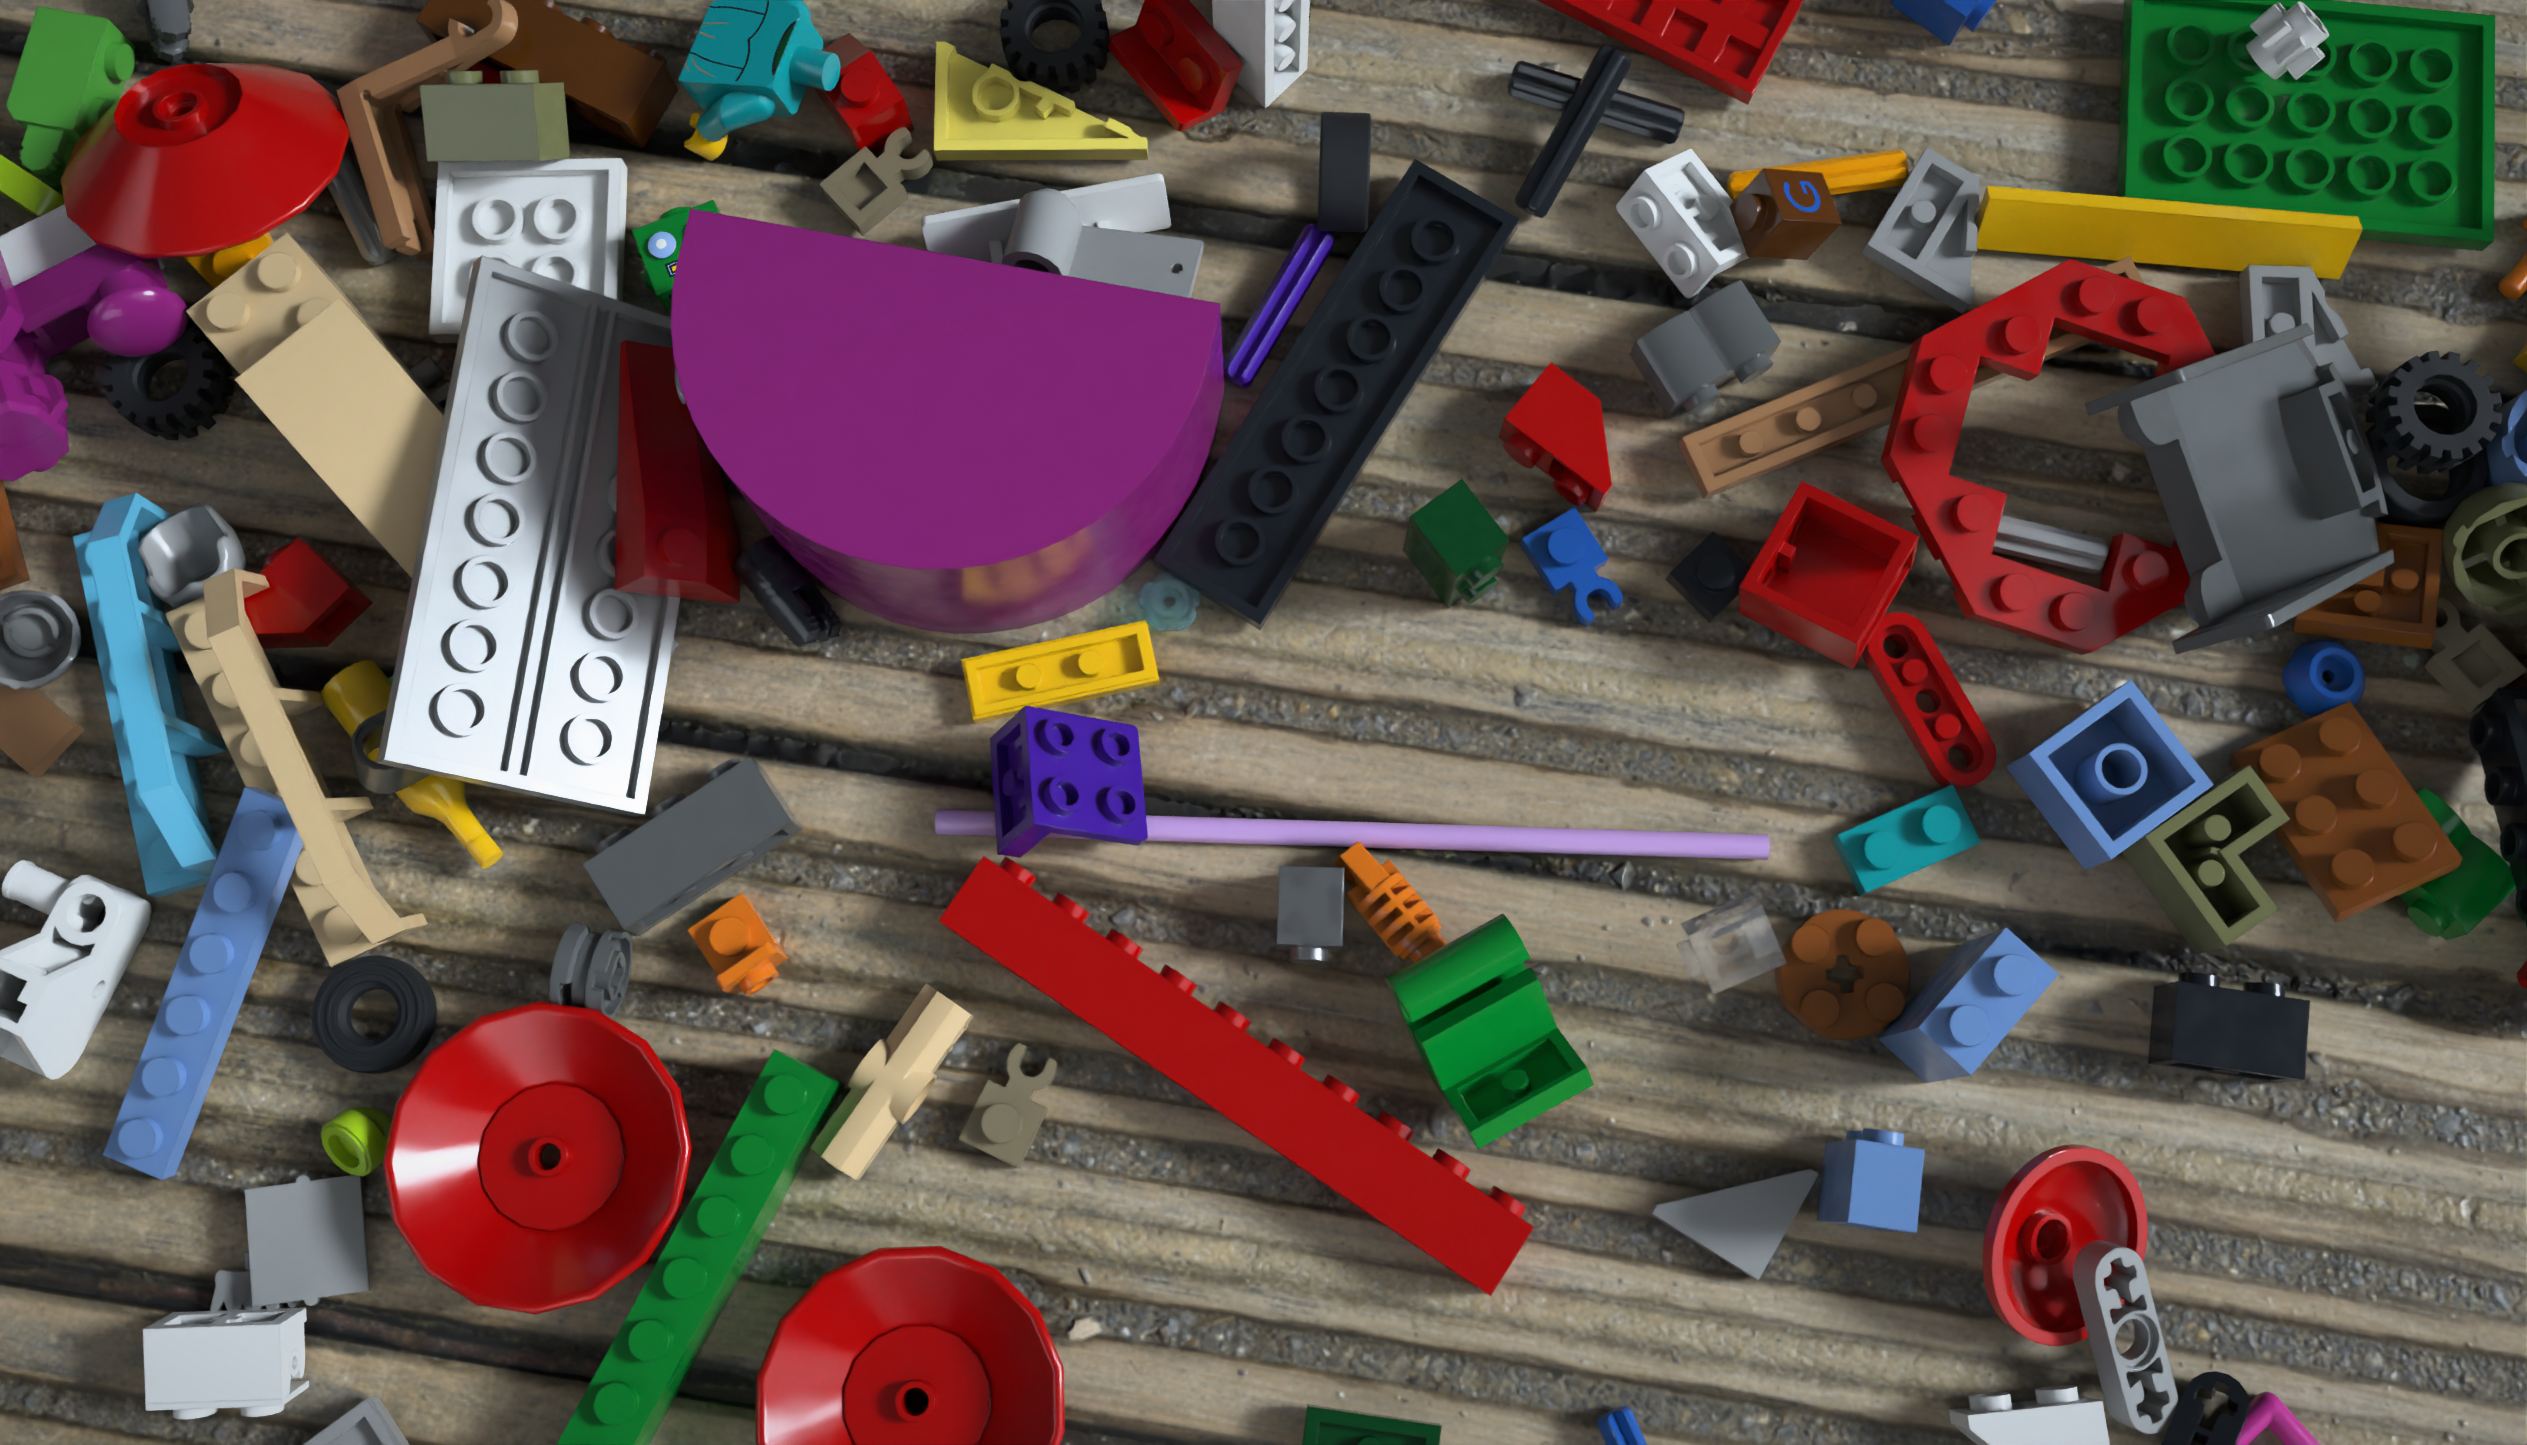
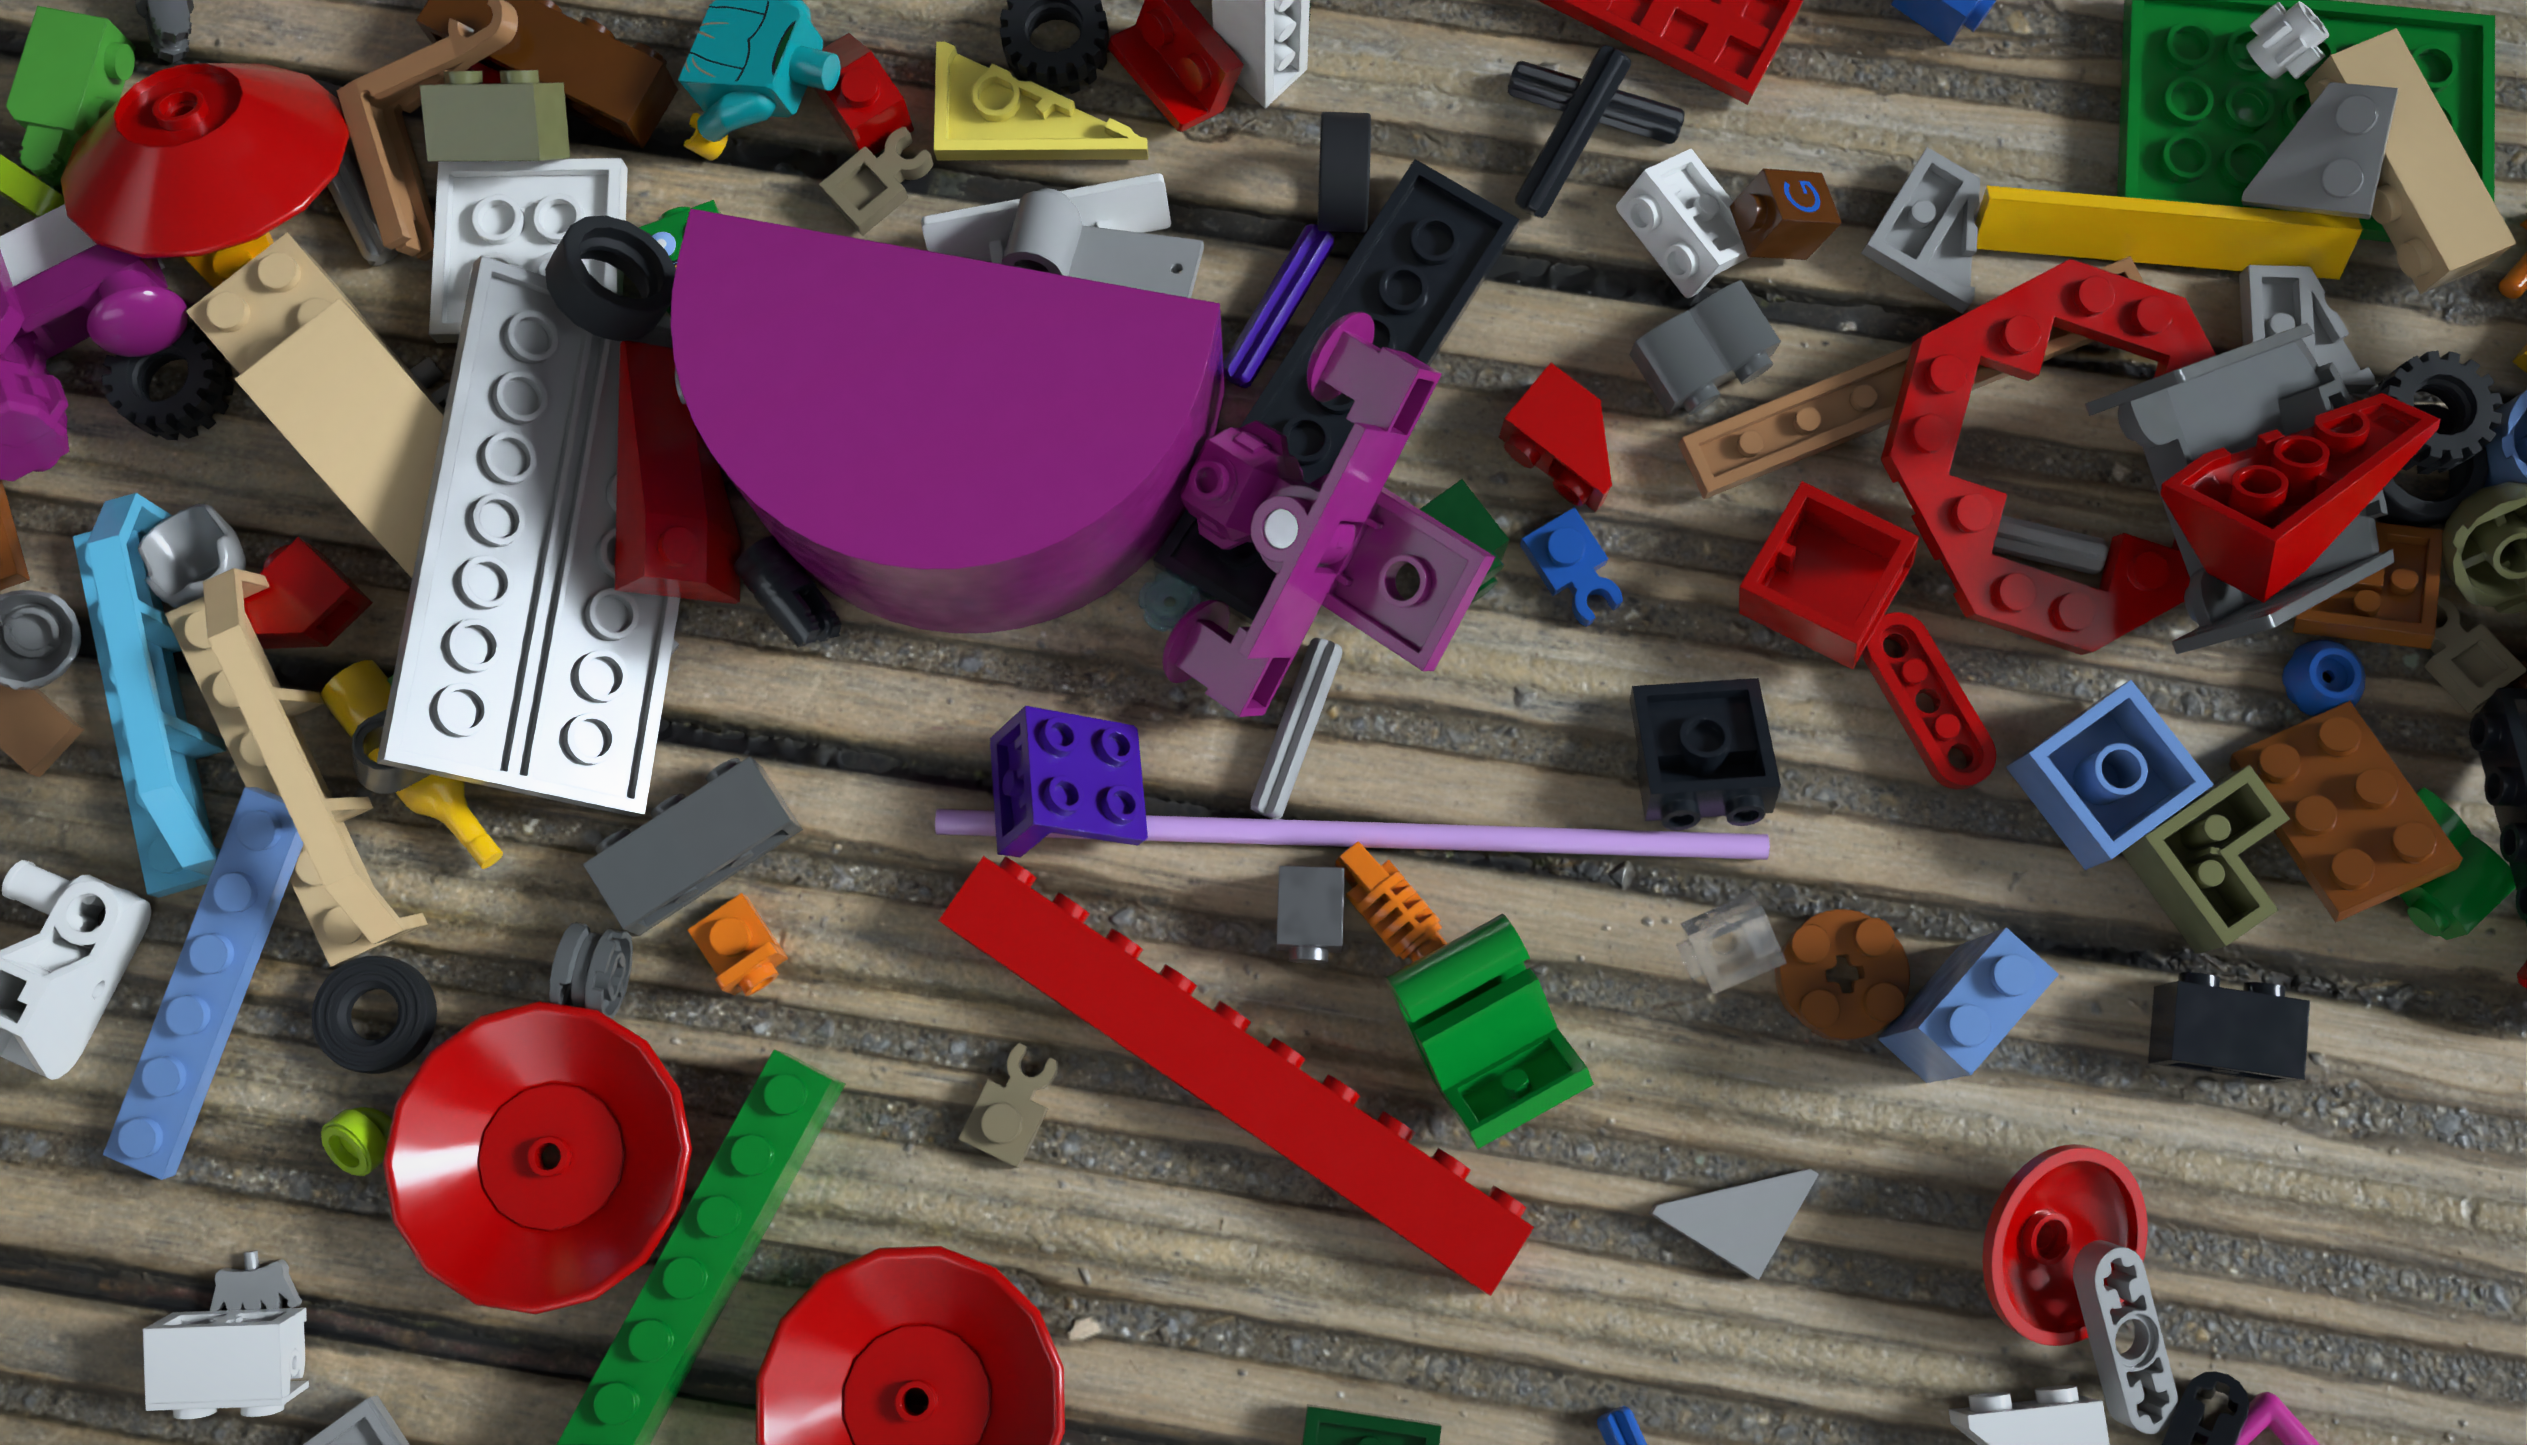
light grey piece [245,1175,370,1308] -> none
tan piece [810,983,974,1180] -> none
yellow tile [961,620,1160,724] -> none
black plate [1665,531,1751,623] -> none
light orange axle [1727,149,1909,202] -> none
medium blue brick [1817,1128,1925,1233] -> none
teal plate [1832,785,1981,896] -> none
none -> black tyre [545,215,676,342]
none -> magenta piece [1162,312,1496,717]
none -> light grey axle [1251,638,1342,819]
none -> black plate [1630,678,1781,830]
none -> red wedge [2160,393,2441,603]
none -> light grey wing [2241,82,2398,219]
none -> tan brick [2305,28,2517,294]

